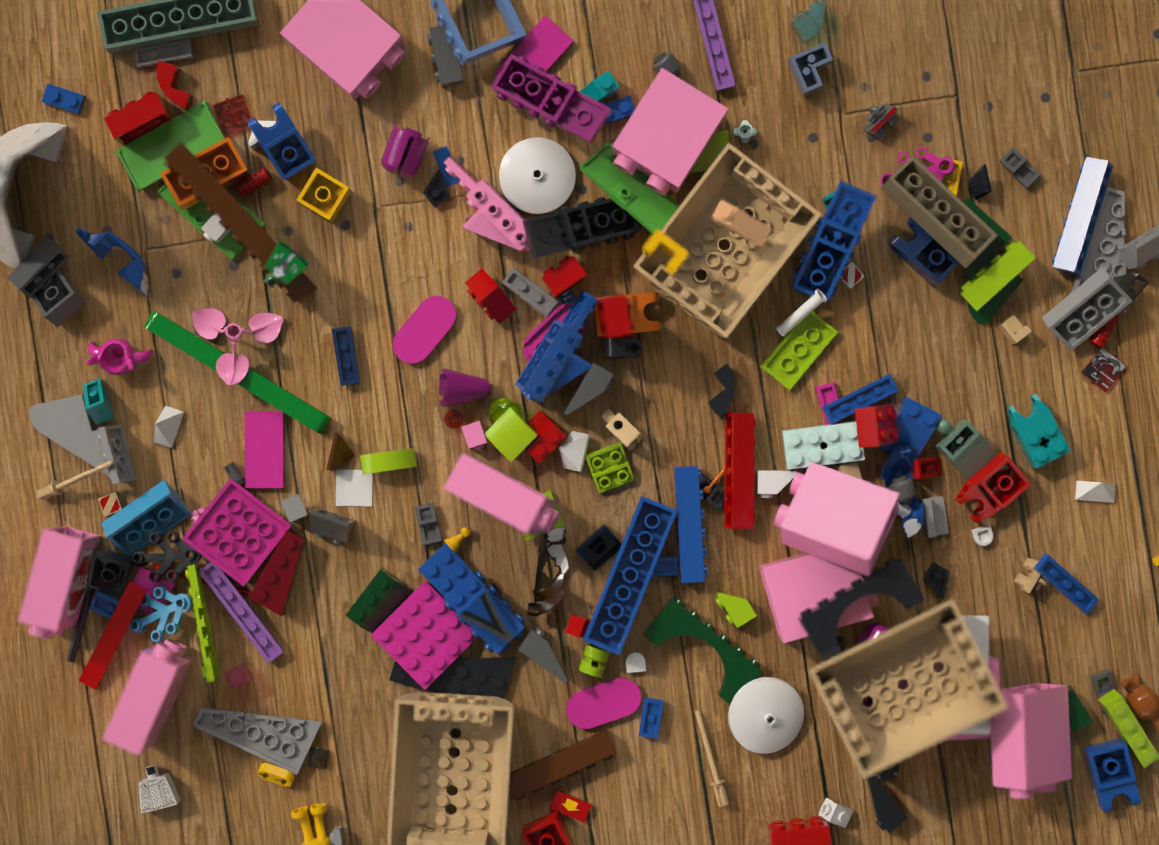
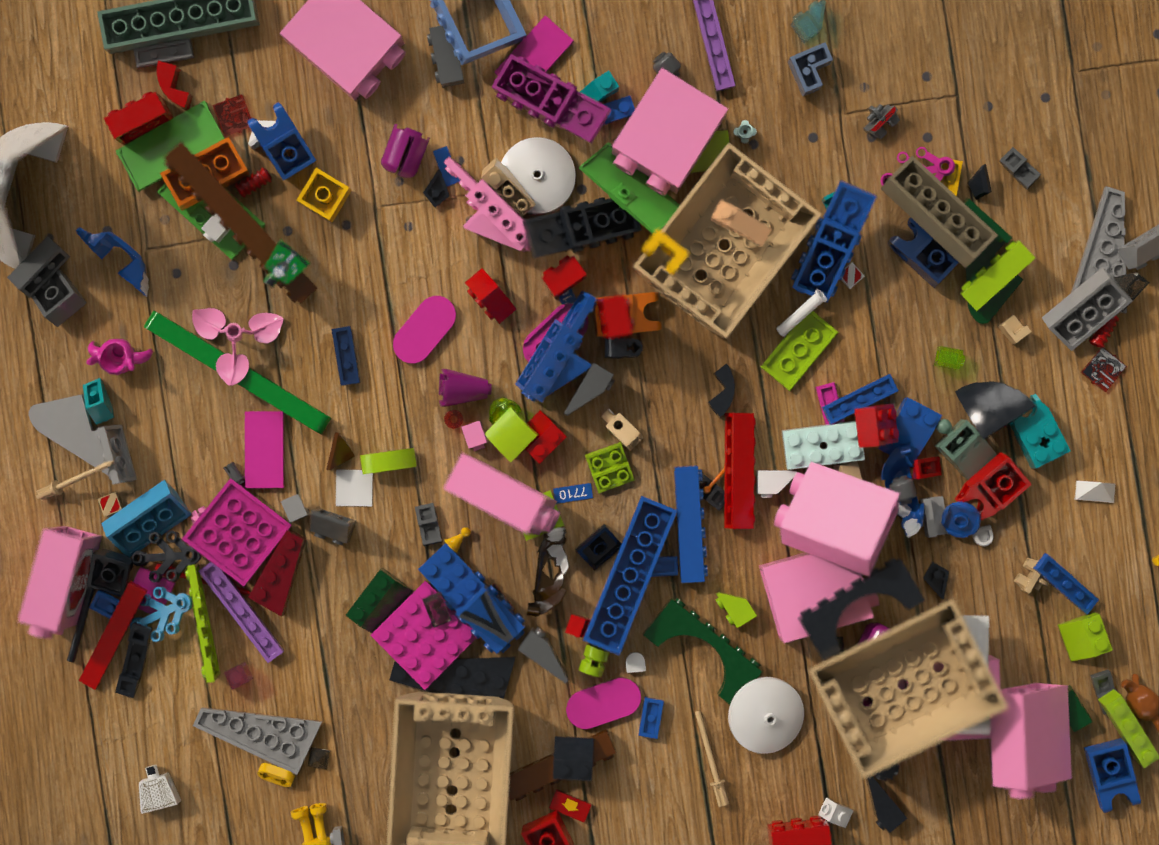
blue plate [42,84,86,114] -> none
bright pink brick [103,639,194,755] -> none
white slope [154,406,184,448] -> none
light grey tile [502,268,559,317] -> none
white slope [559,431,590,472] -> none
brick [1052,157,1114,276] -> none
none -> black slope [115,622,152,698]
none -> clear smoke slope [422,592,452,628]
none -> tan slope [481,158,536,217]
none -> blue sticker [553,483,593,504]
none -> black slope [553,736,594,781]
none -> clear neon green brick [934,346,965,370]
none -> blue tile [941,502,981,538]
none -> black brick [955,381,1036,439]
none -> lime slope [1058,612,1113,661]

